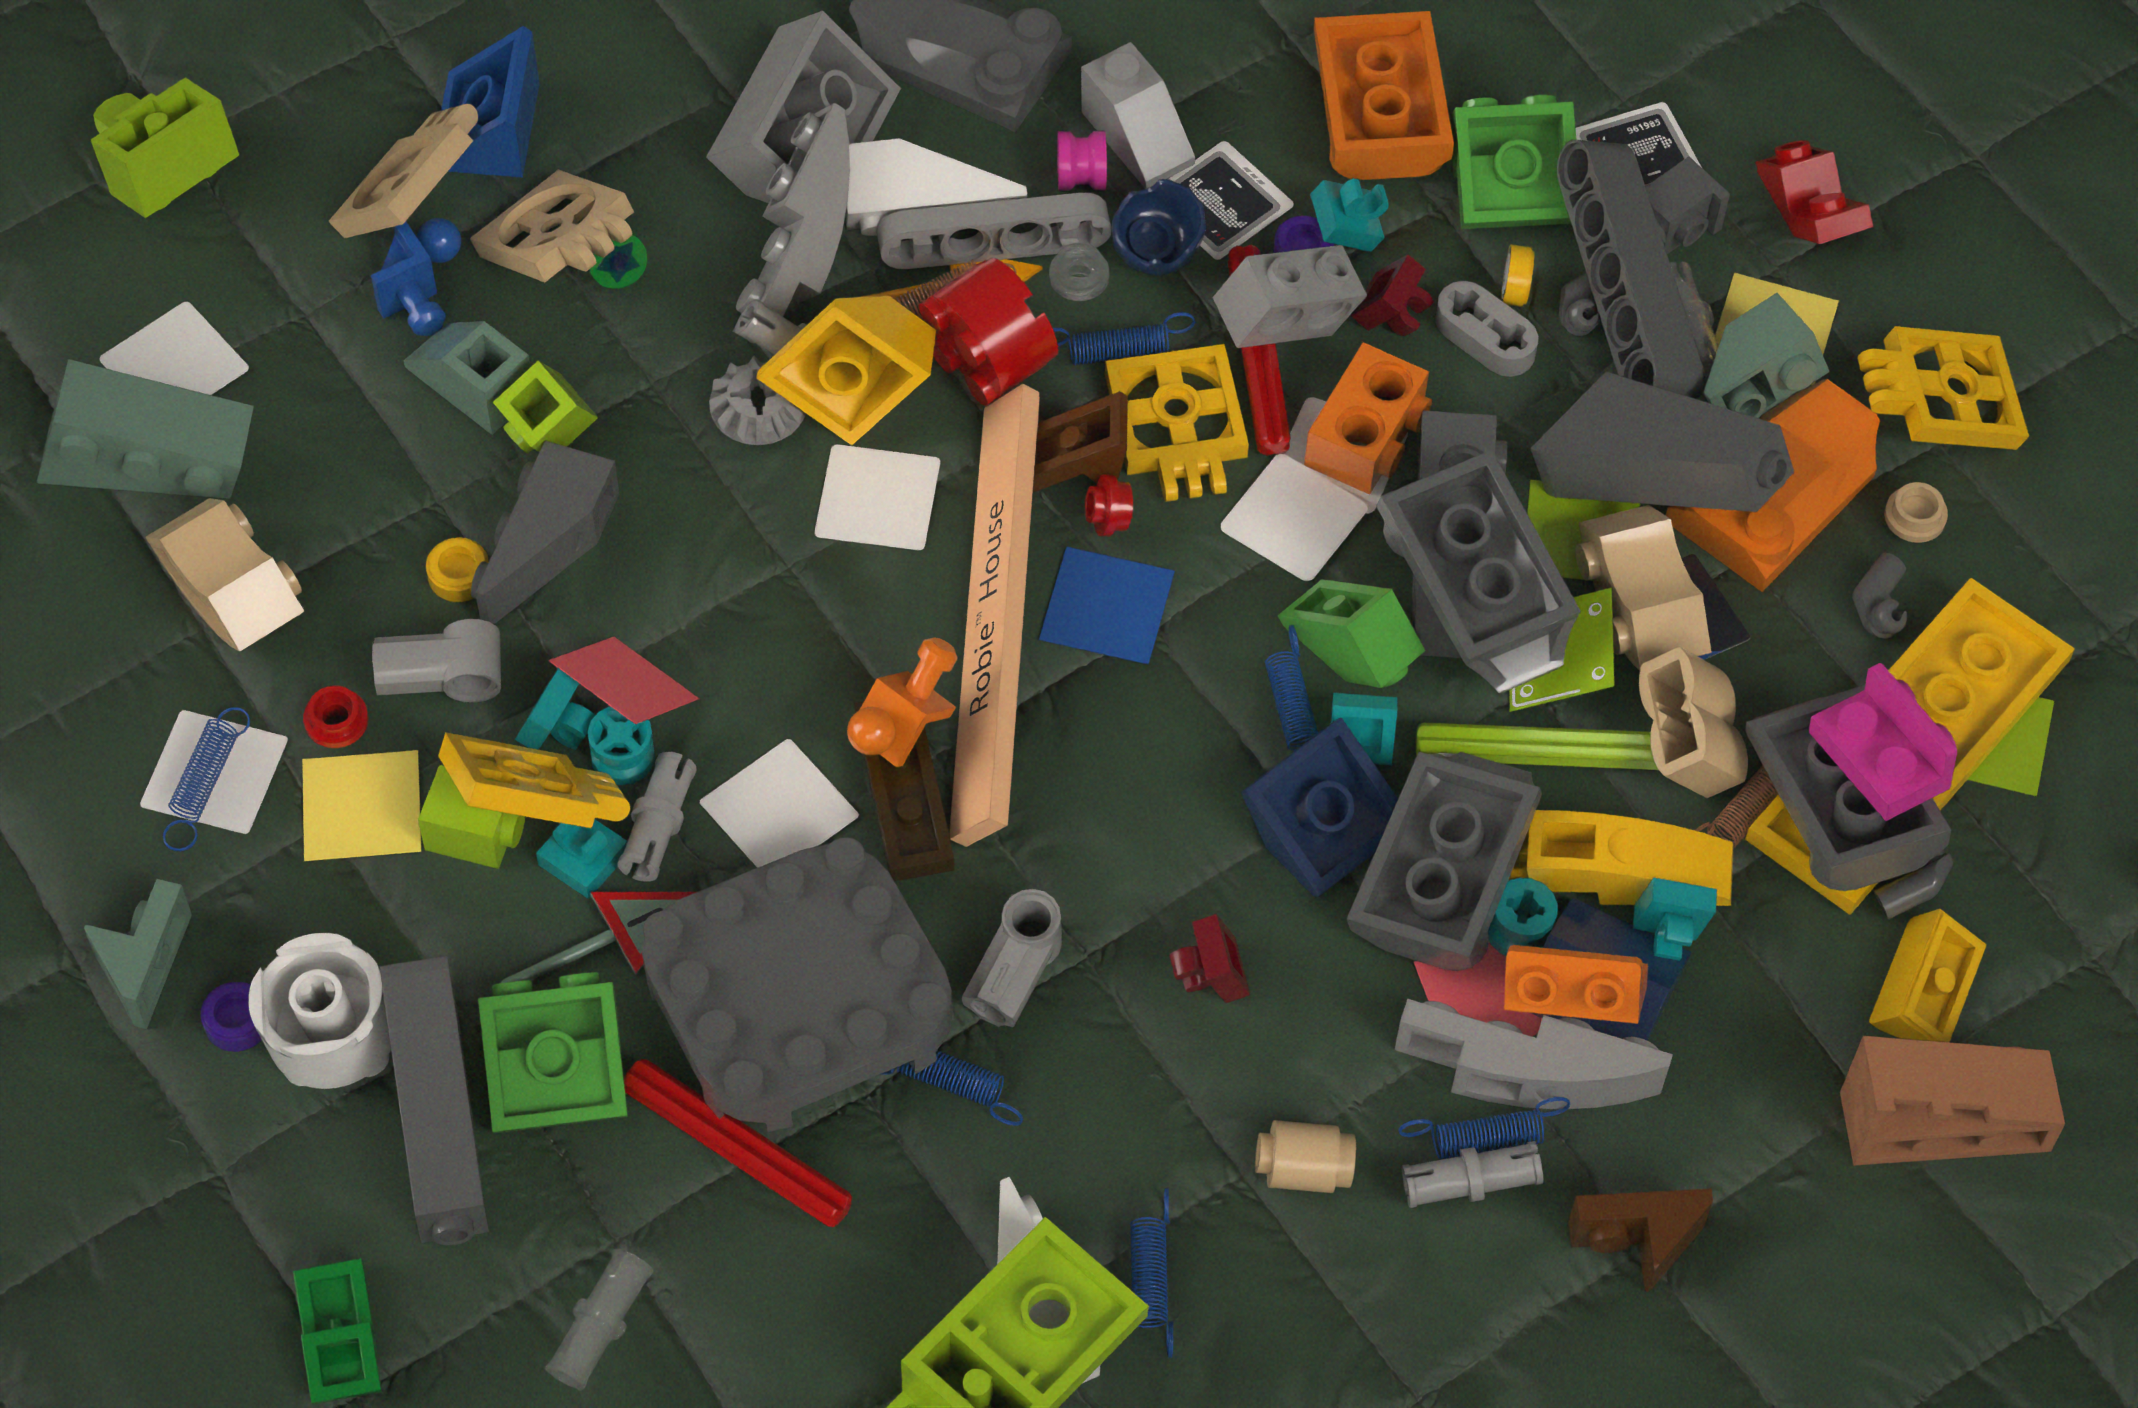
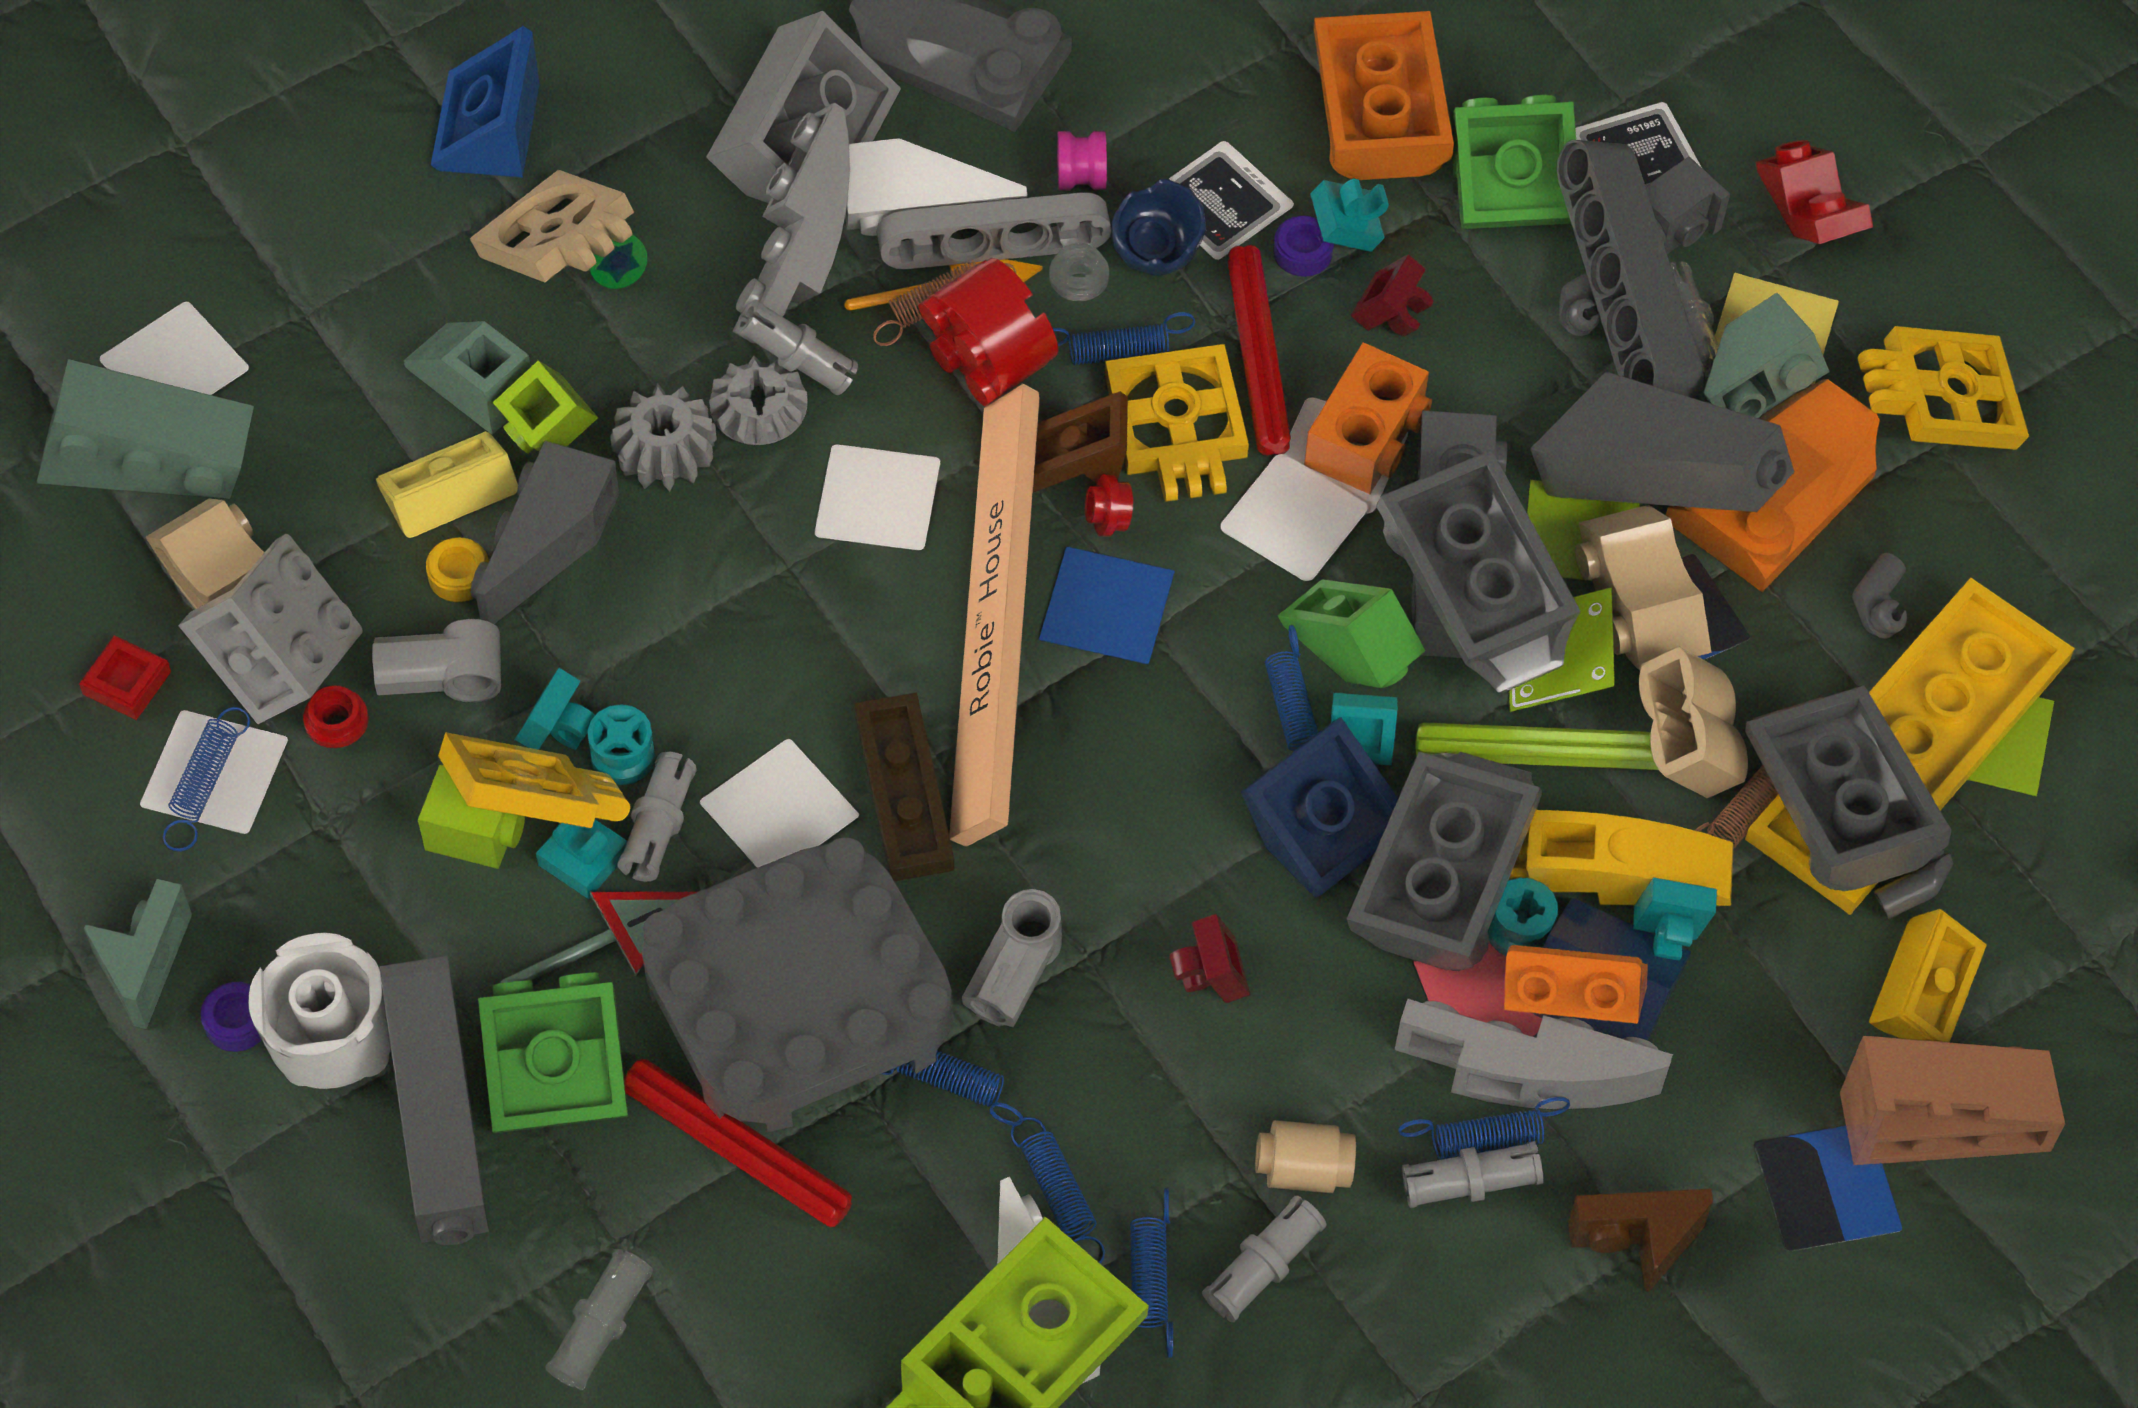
lime brick [91,77,239,218] -> none
green slope [293,1258,382,1405] -> none
light yellow sticker [302,750,421,861] -> none
tan piece [329,104,478,238] -> none
blue piece [371,218,462,336] -> none
coral sticker [548,637,700,724] -> none
yellow slope [756,296,936,445] -> none
orange piece [847,637,958,767] -> none
light grey slope [1081,42,1195,189] -> none
light grey brick [1212,245,1367,348] -> none
light grey beam [1435,281,1539,377] -> none
yellow tile [1501,244,1535,307] -> none
dark pink bracket [1809,663,1957,821] -> none
tan plate [1884,482,1948,543] -> none
none -> red tile [79,635,171,721]
none -> light grey bracket [178,534,362,724]
none -> light yellow slope [376,431,518,538]
none -> light grey gear [610,383,717,492]
none -> blue piece [1011,1117,1105,1264]
none -> light grey pin [1202,1195,1327,1322]
none -> sticker [1755,1126,1902,1251]

